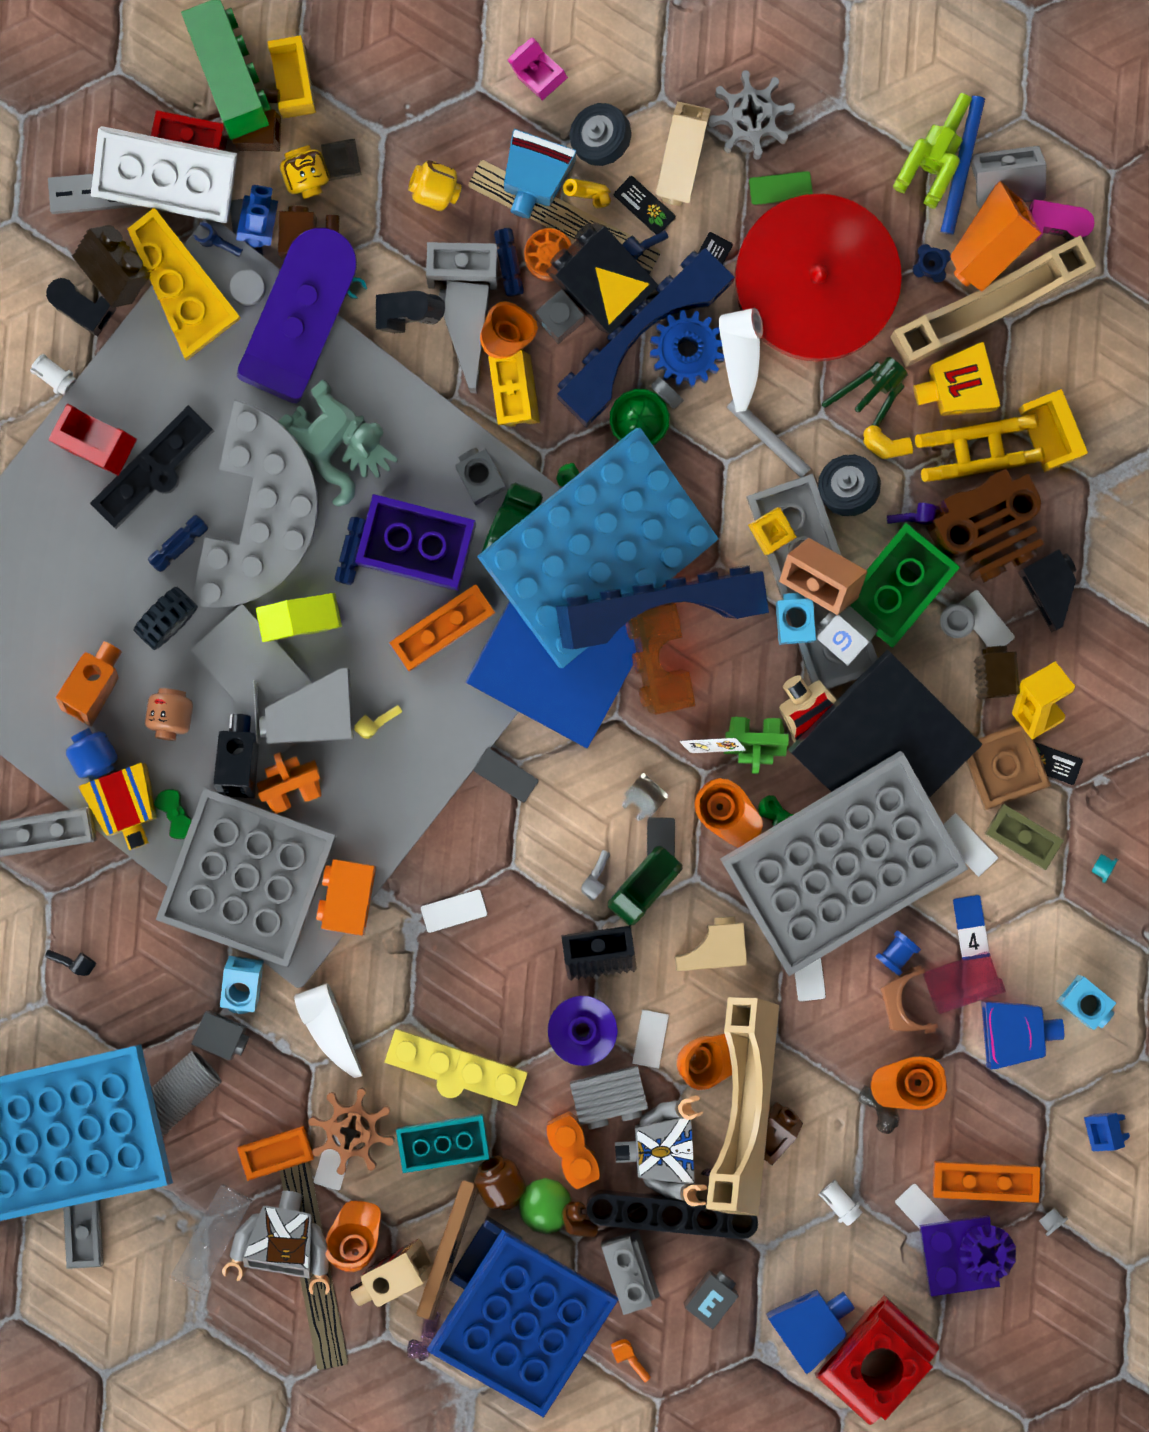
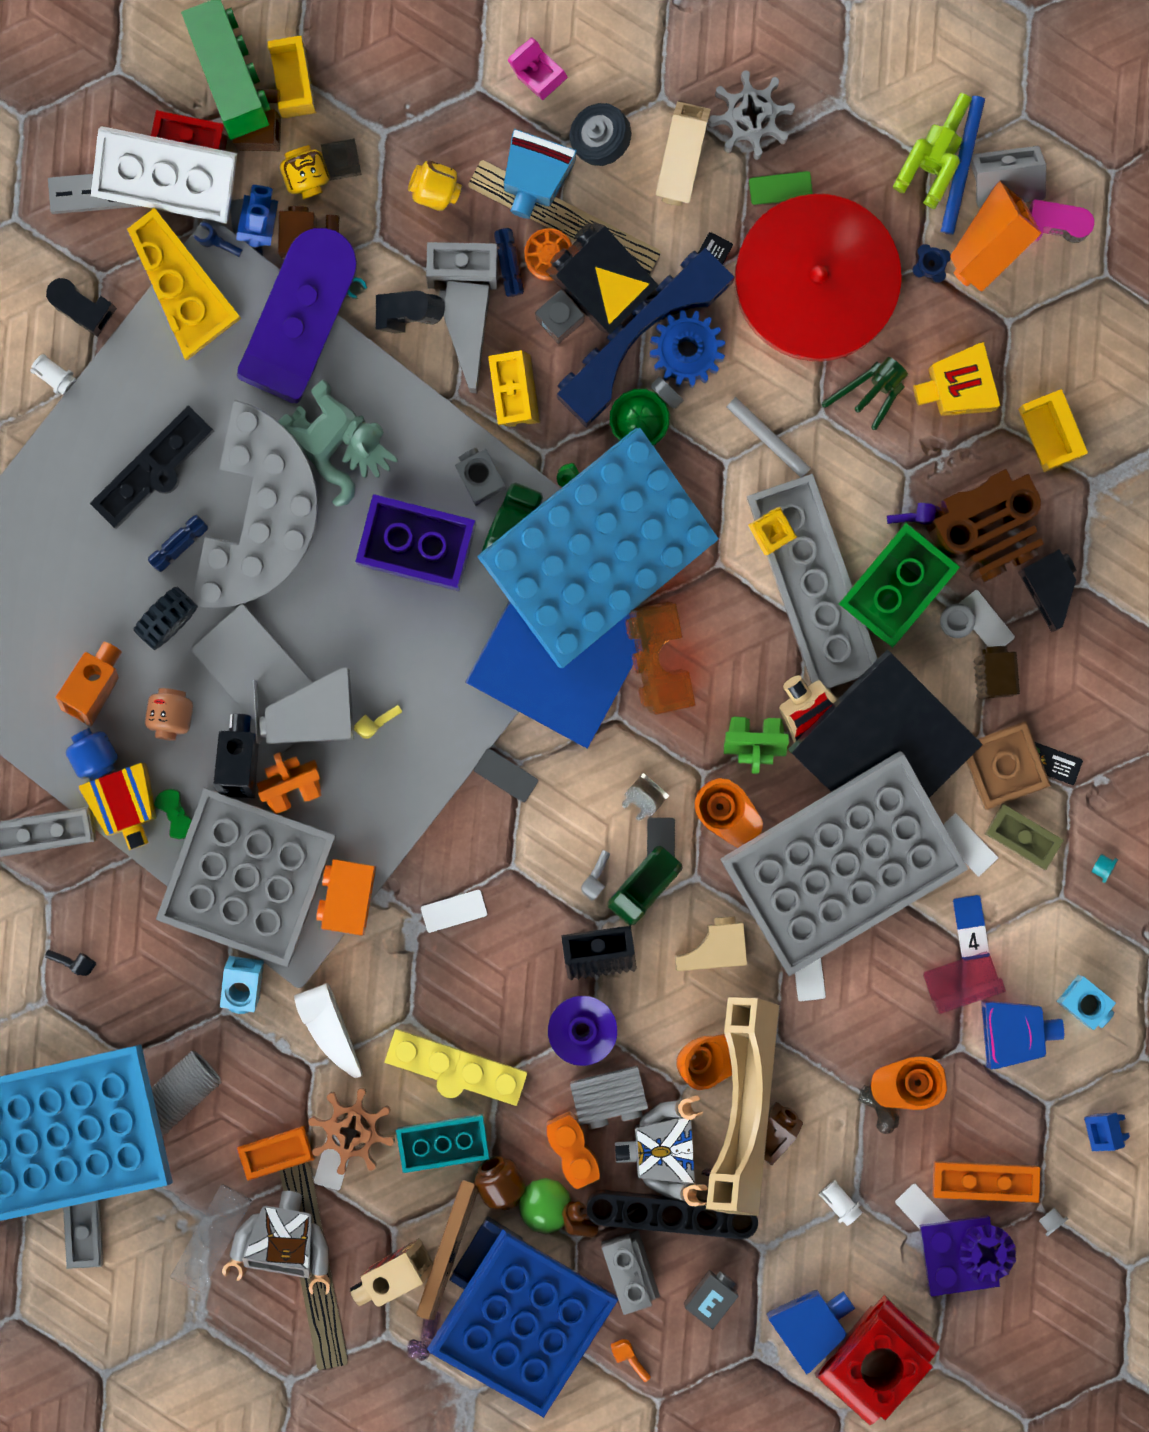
panel [48,404,137,476] -> none
dark brown brick [71,225,150,308] -> none
dark grey brick [191,1010,249,1061] -> none
light grey tile [229,270,265,306] -> none
neon yellow slope [256,593,342,642] -> none
orange cap [325,1201,381,1272] -> none
dark blue axle [335,517,366,585] -> none
orange plate [389,584,496,672] -> none
orange cap [480,301,538,359] -> none
dark blue arch [556,565,769,649] -> none
yellow arm [563,178,611,209] -> none
black sticker [613,176,675,234] -> none
dark blue hand [622,231,668,260] -> none
white sticker [632,1010,669,1069] -> none
white sticker [680,738,746,753] -> none
white piece [719,308,763,412] -> none
green piece [758,795,794,826] -> none
medium azure brick [776,593,816,645] -> none
nougat brick [779,538,867,615] -> none
brick [816,606,878,666] -> none
black wheel [818,454,881,516] -> none
yellow arm [863,425,913,459] -> none
blue bush [875,930,921,976] -> none
nougat helmet [880,965,938,1034] -> none
tan arch [890,235,1096,368] -> none
yellow piece [915,413,1045,482] -> none
yellow panel [1012,661,1075,740] -> none

